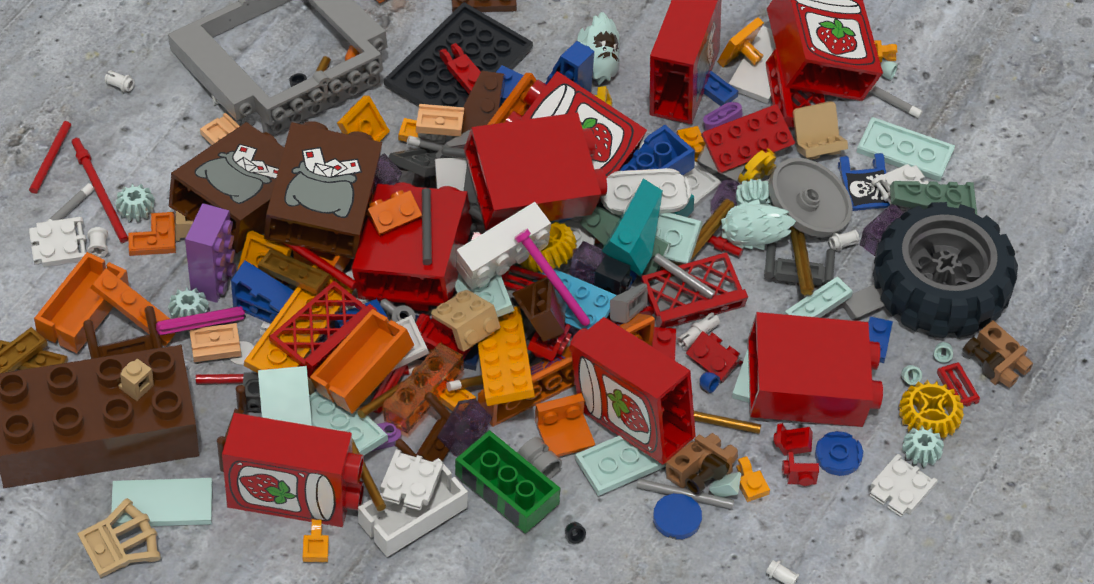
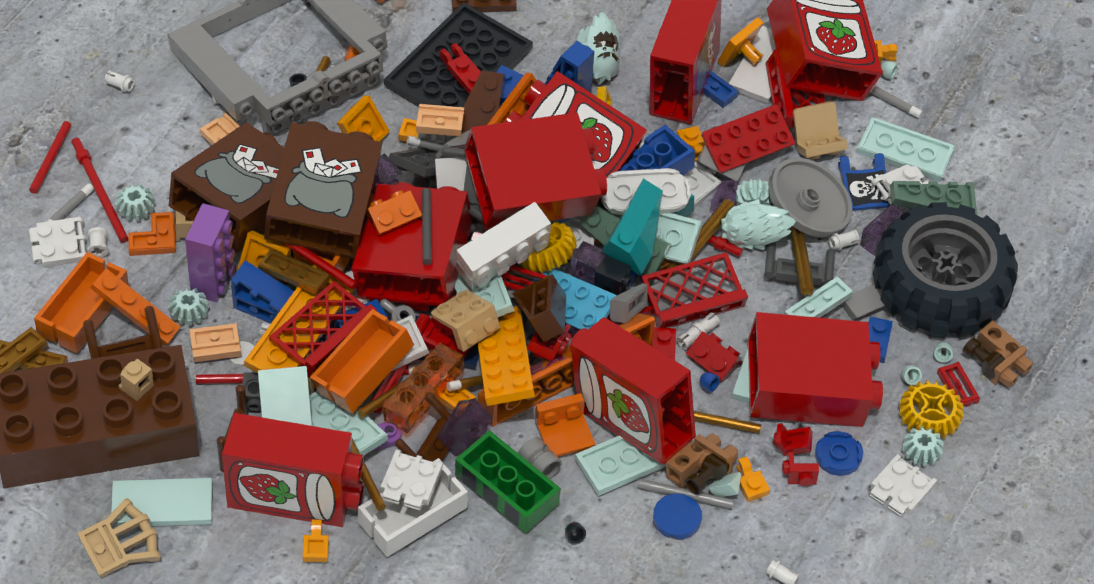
dark pink axle [156,306,245,335] -> none
dark pink bar [514,228,590,326] -> none
light grey piece [653,253,716,299] -> none
medium lavender plate [703,102,743,130] -> none
yellow plate [738,148,777,184] -> none

